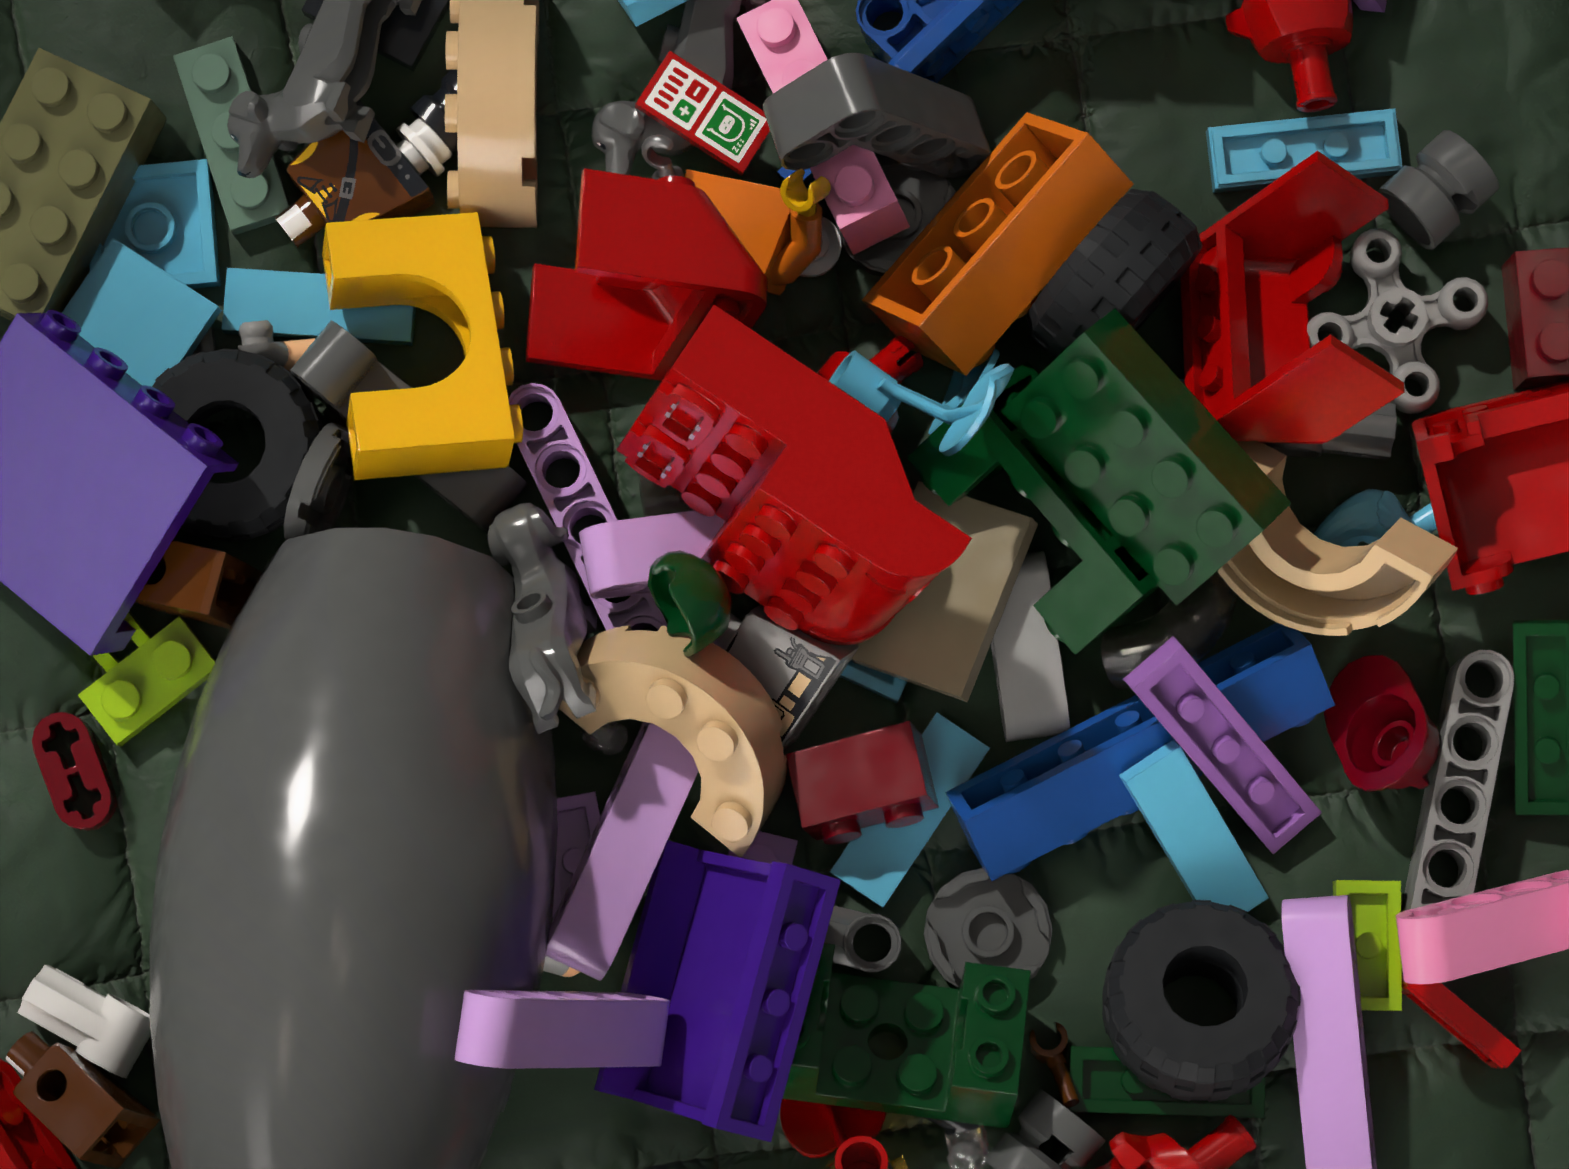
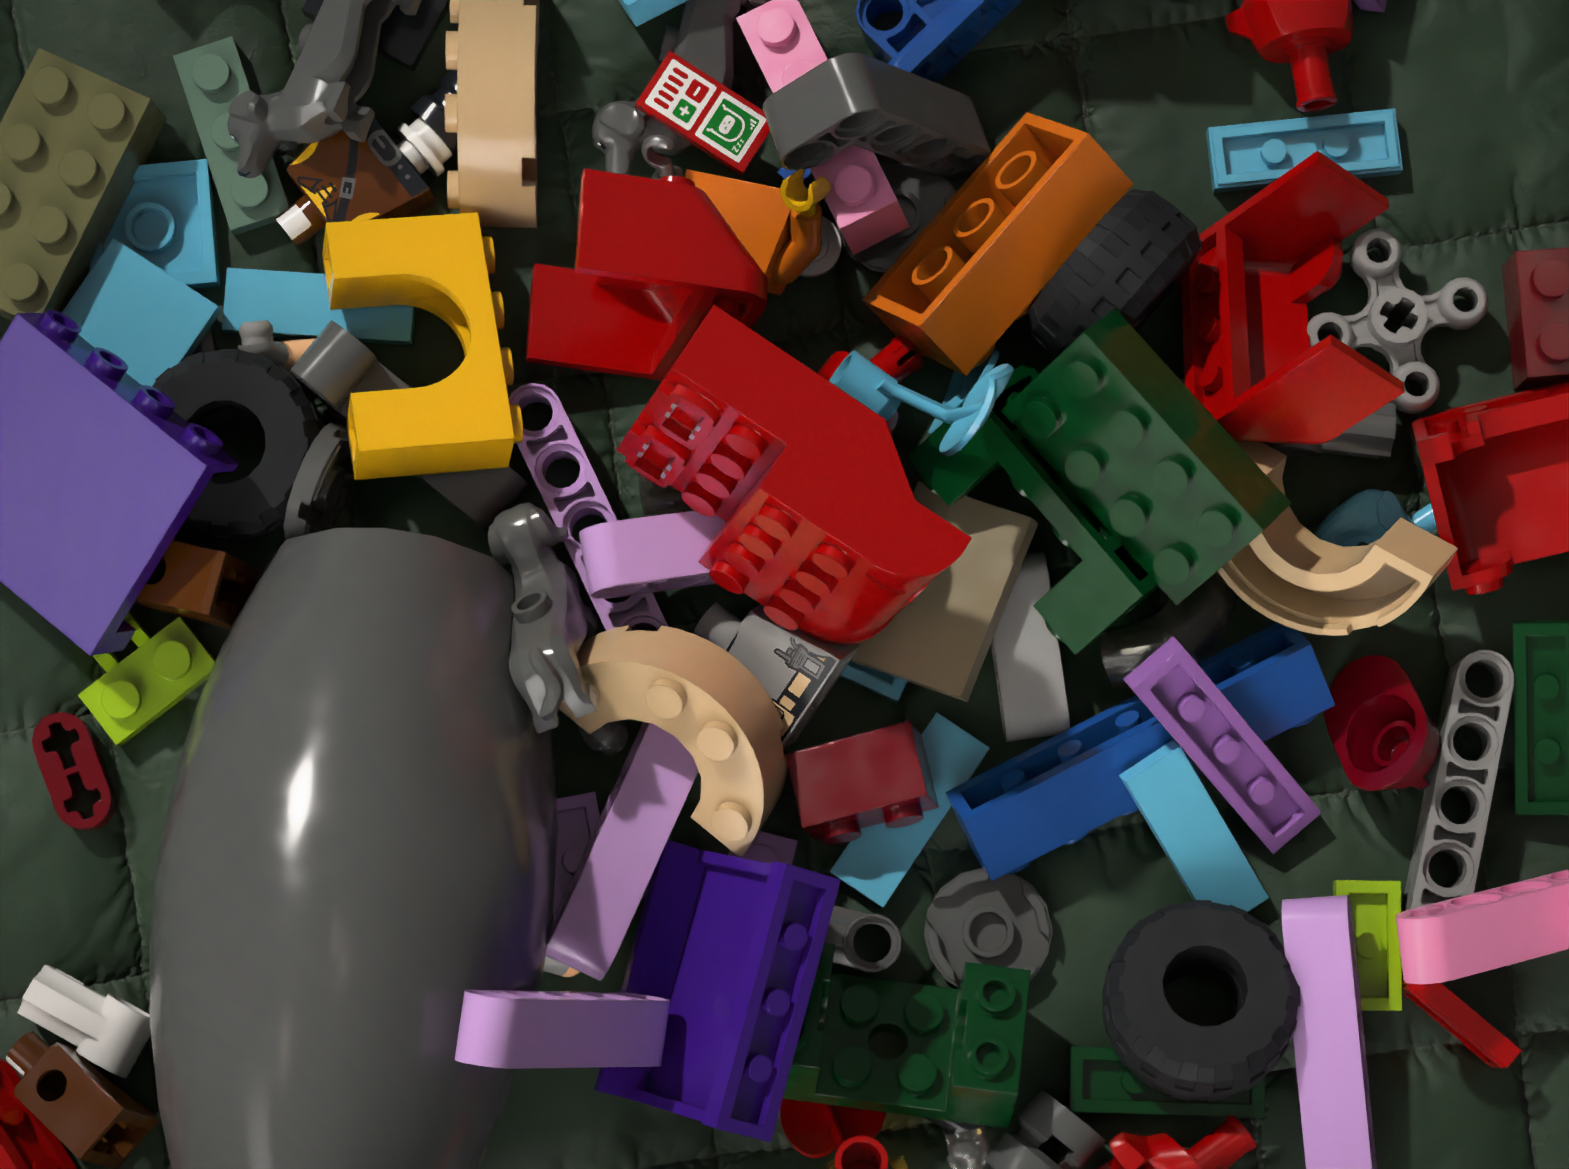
dark green hair [648,550,733,657] -> none
reddish brown hand [1029,1022,1079,1108] -> none
dark grey wheel [1377,130,1500,250] -> none

